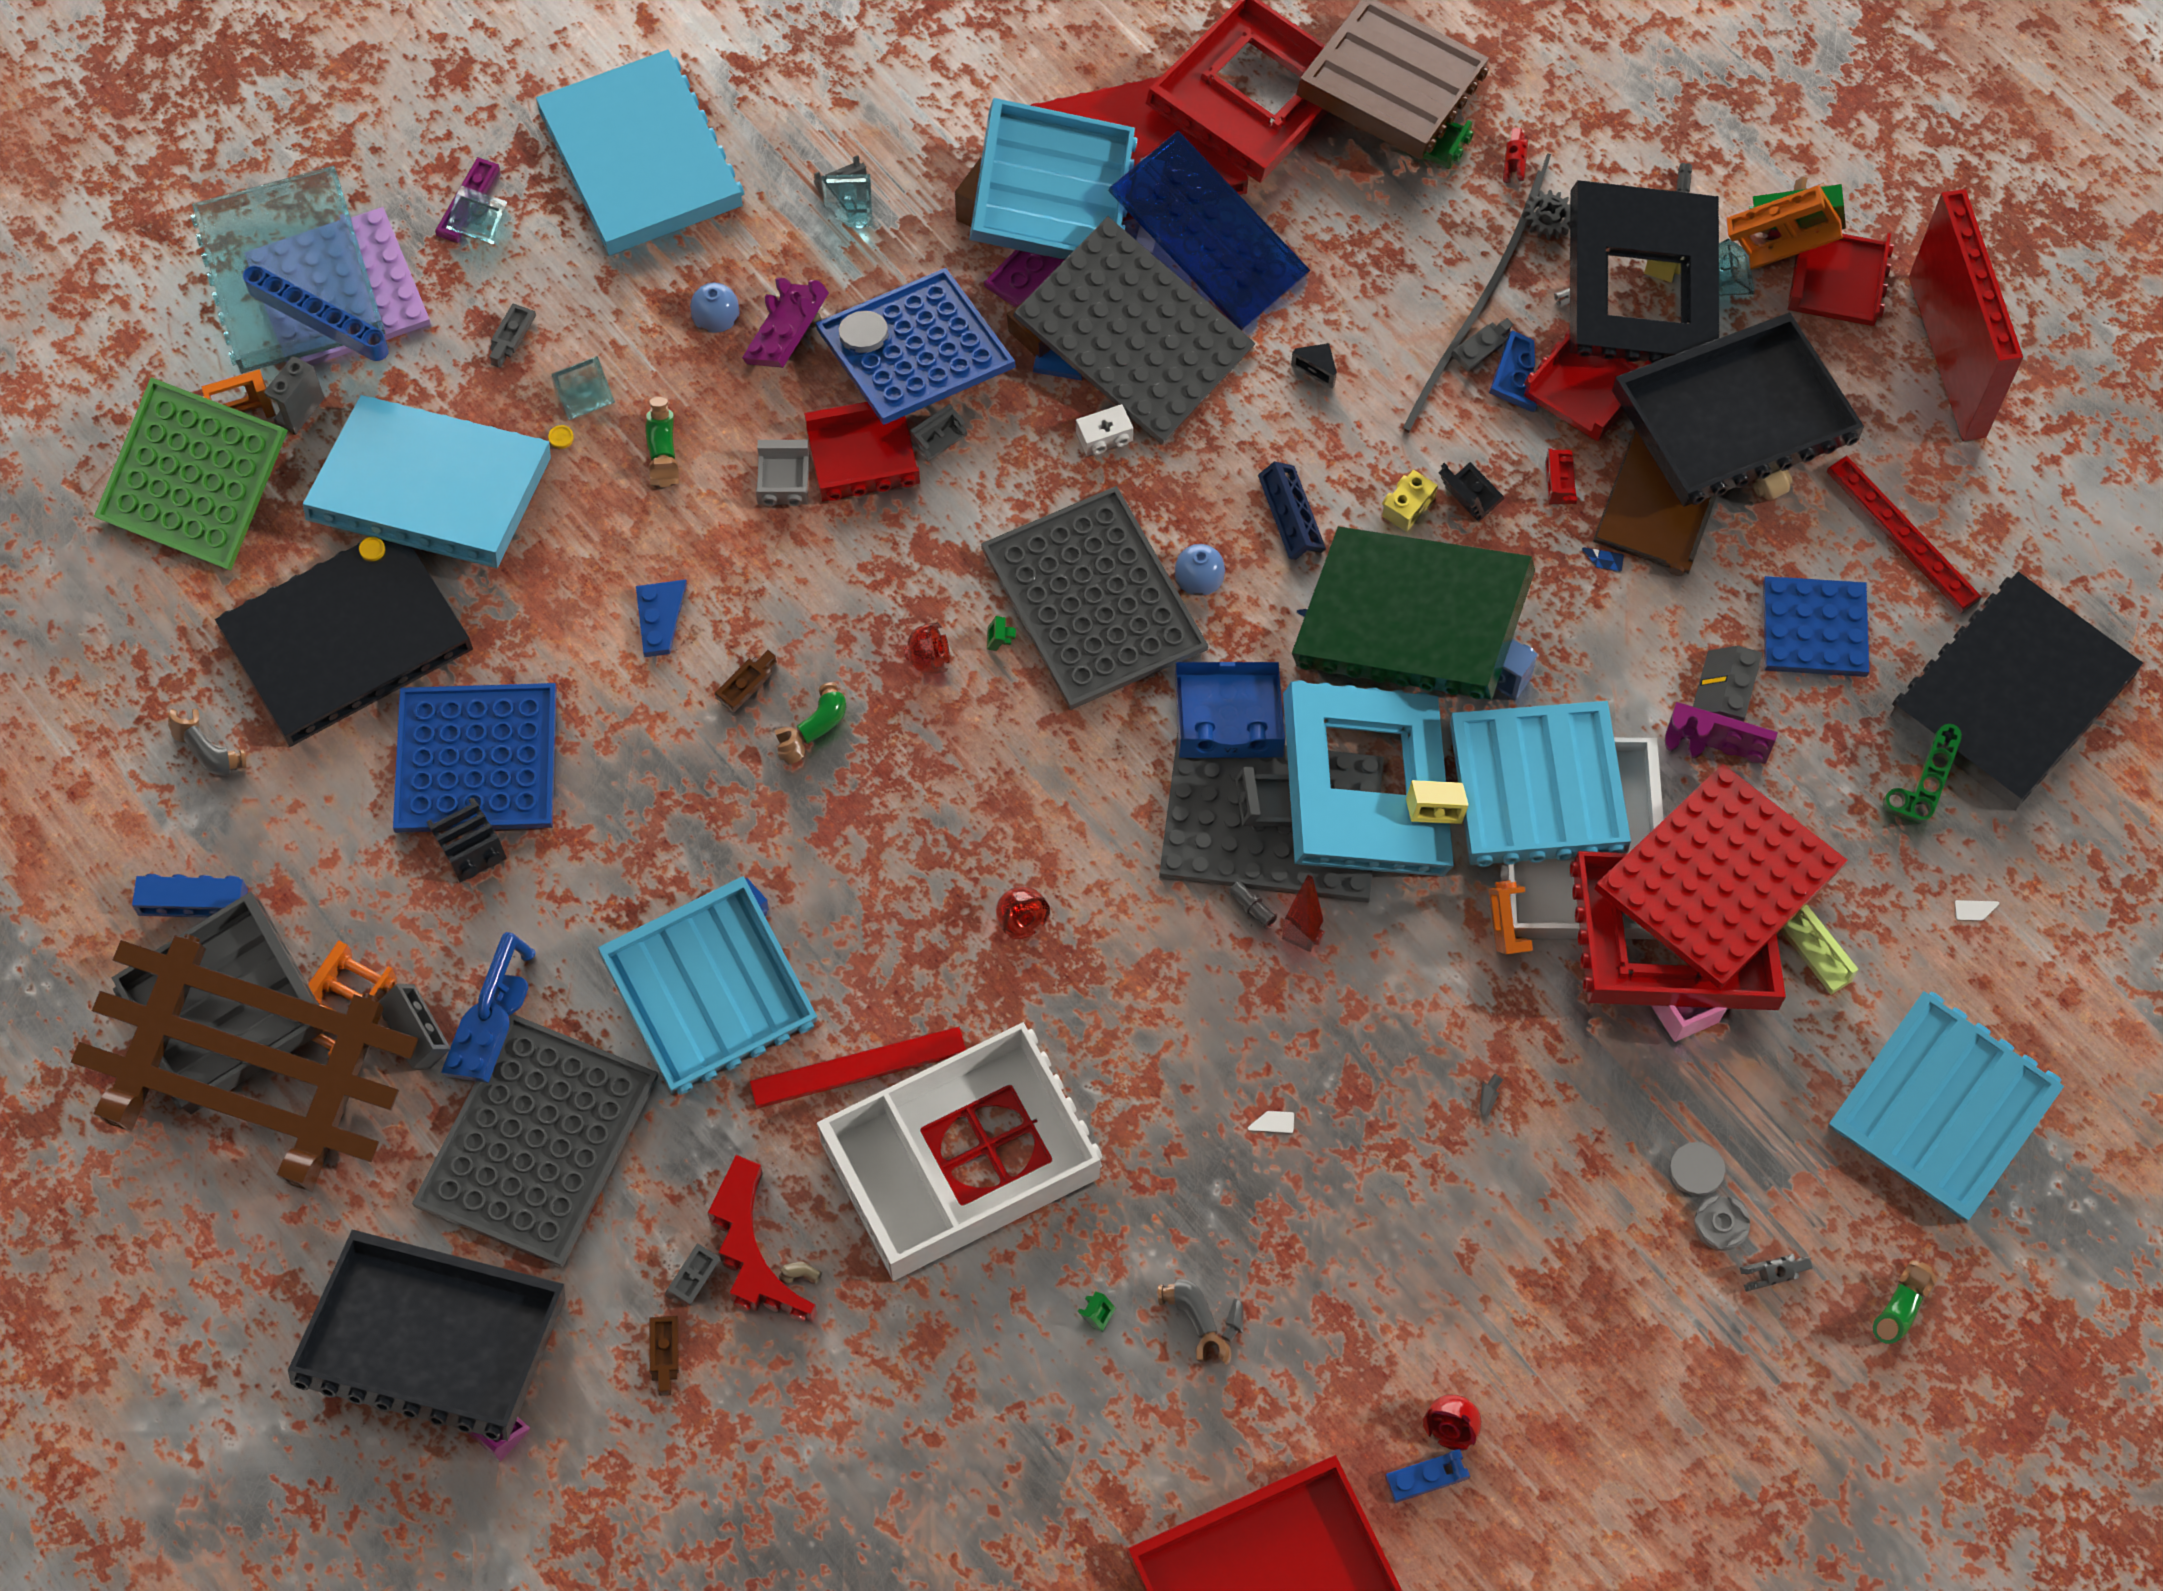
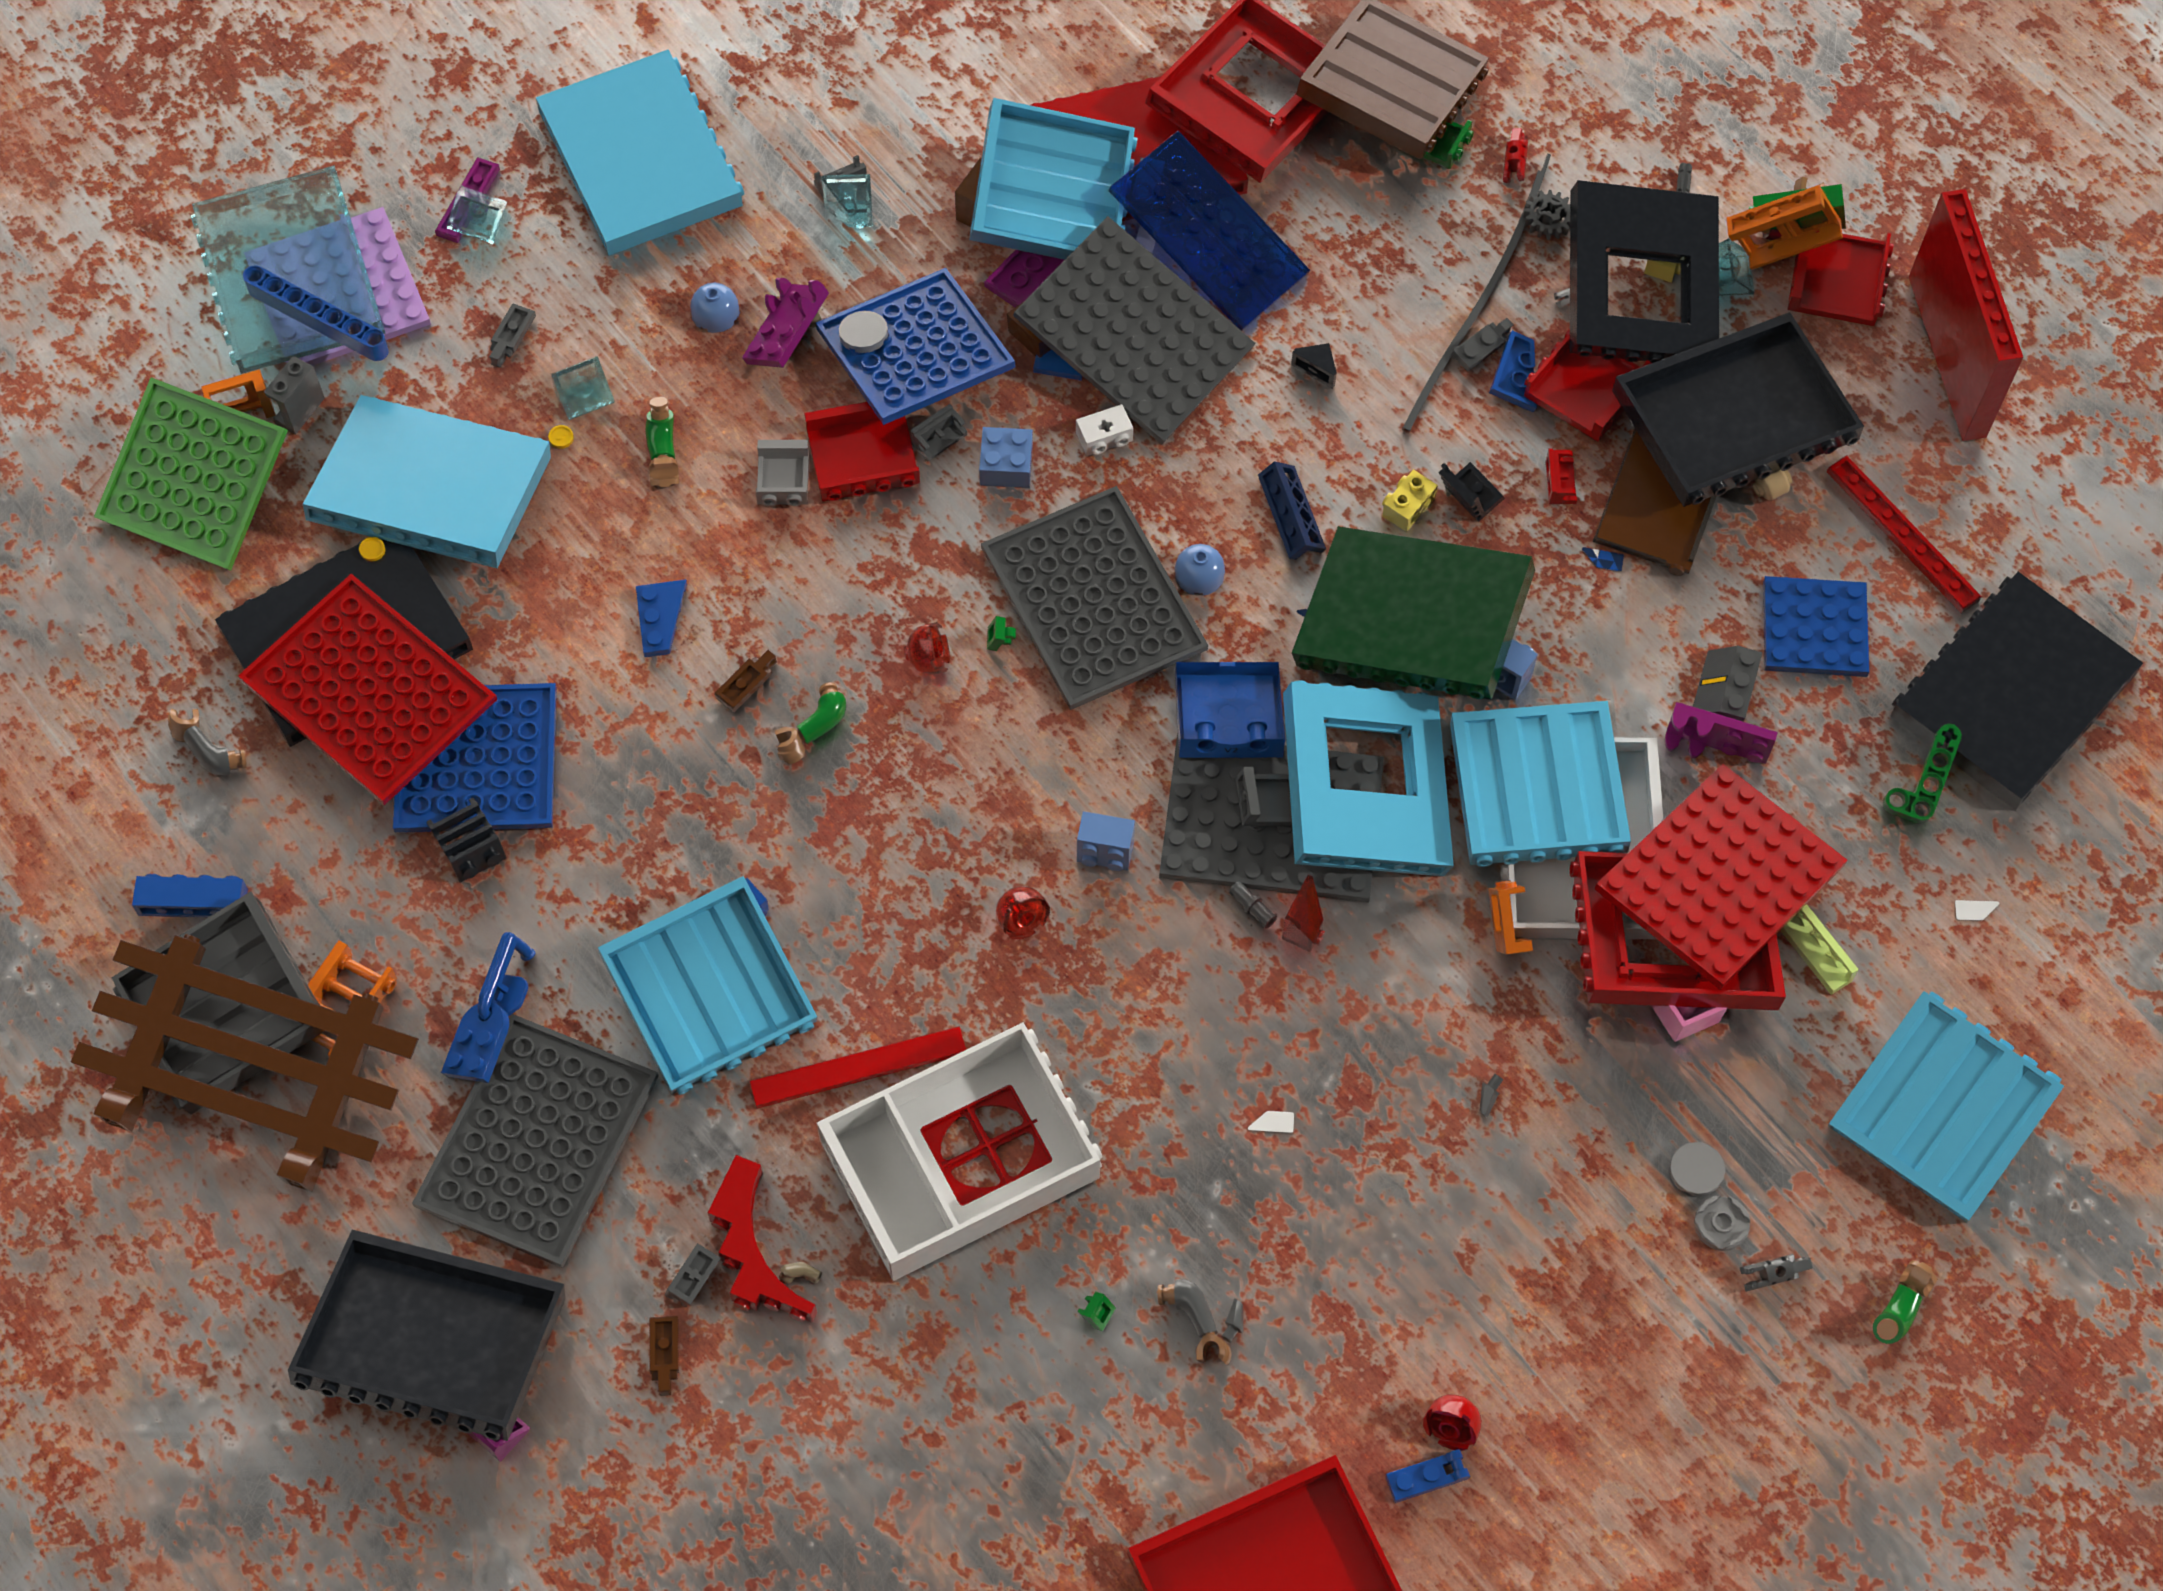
dark grey brick [378,984,451,1069] -> none
light yellow brick [1406,780,1468,824] -> none
none -> red plate [238,574,497,806]
none -> medium blue brick [979,427,1033,488]
none -> medium blue brick [1077,811,1135,871]

